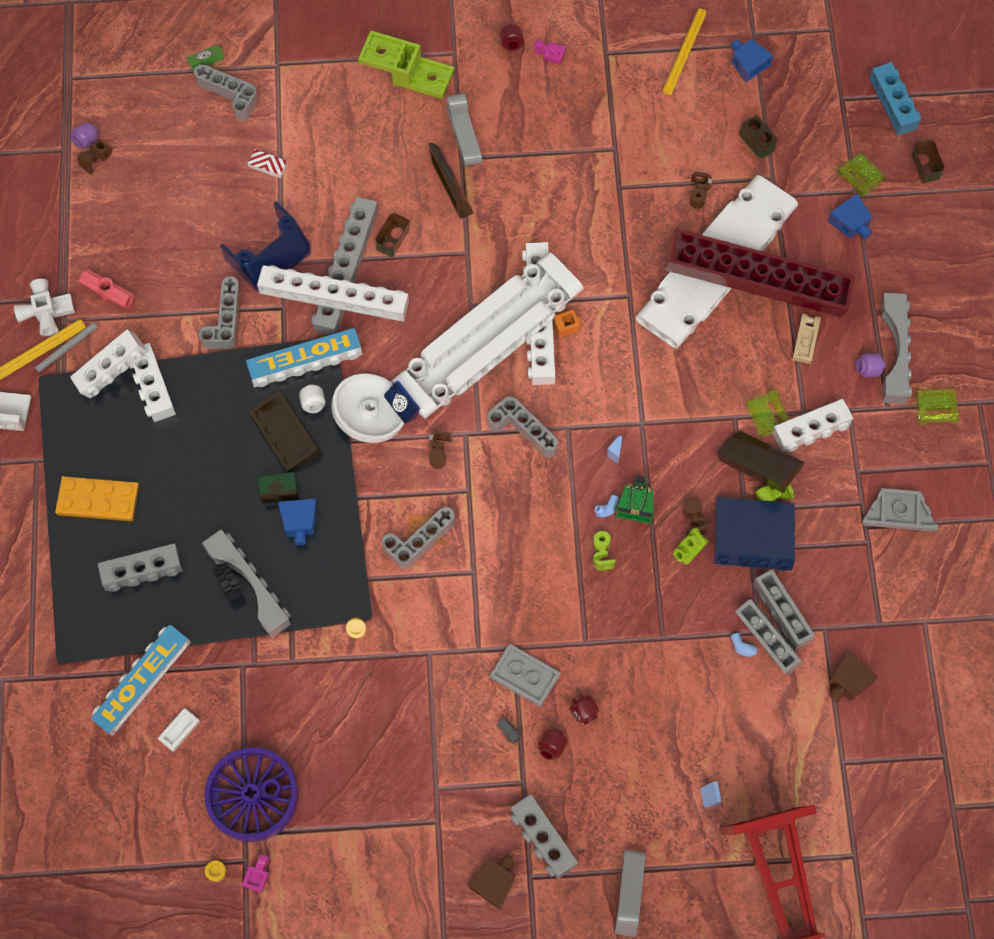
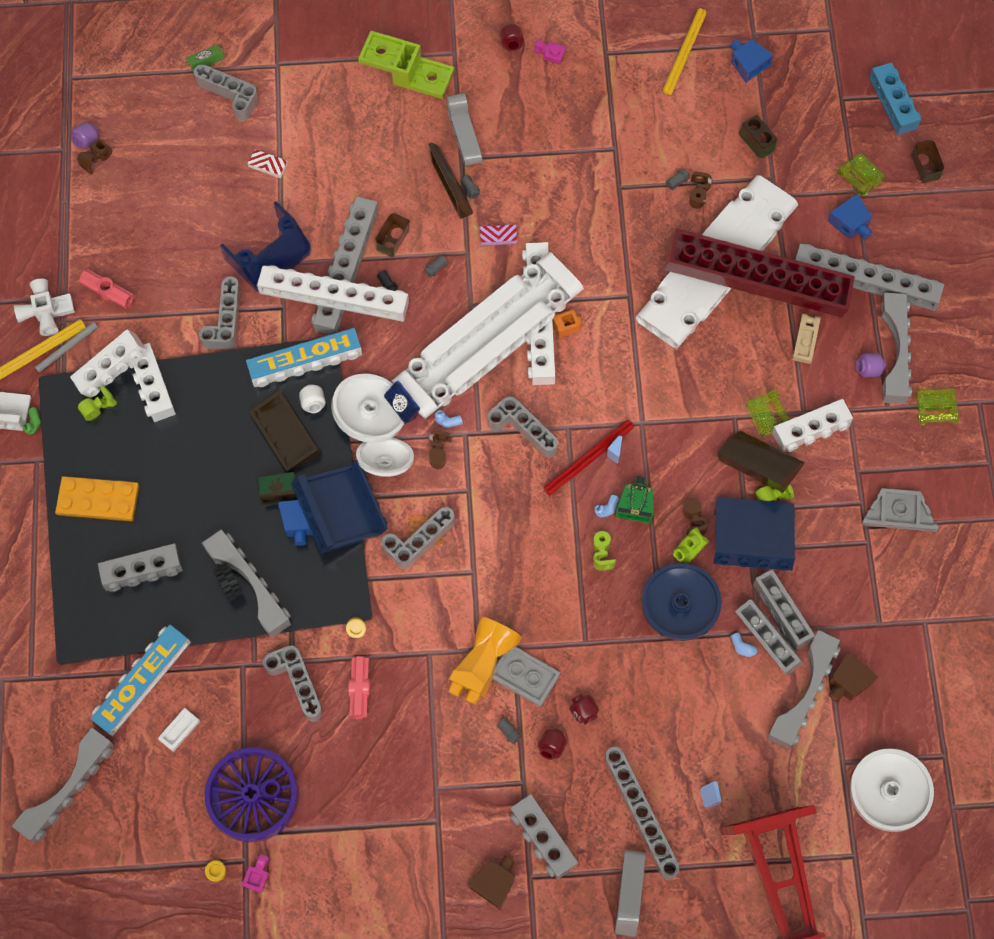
none -> light grey arch [12,728,114,844]
none -> bright green arm [23,407,41,435]
none -> lime leg [78,386,117,421]
none -> light grey beam [263,646,323,722]
none -> dark blue panel [291,460,388,554]
none -> coral piece [349,656,370,719]
none -> white dish [356,438,414,477]
none -> black pin [377,270,398,291]
none -> dark grey pin [424,255,448,277]
none -> light blue arm [435,410,463,428]
none -> light orange hips [448,616,522,705]
none -> dark grey pin [460,175,480,199]
none -> tile [480,225,517,246]
none -> red axle [544,420,634,496]
none -> light grey beam [605,747,679,880]
none -> dark blue dish [642,563,721,641]
none -> dark grey pin [666,169,690,190]
none -> light grey arch [767,630,841,750]
none -> light grey brick [795,243,944,311]
none -> white dish [850,749,934,832]

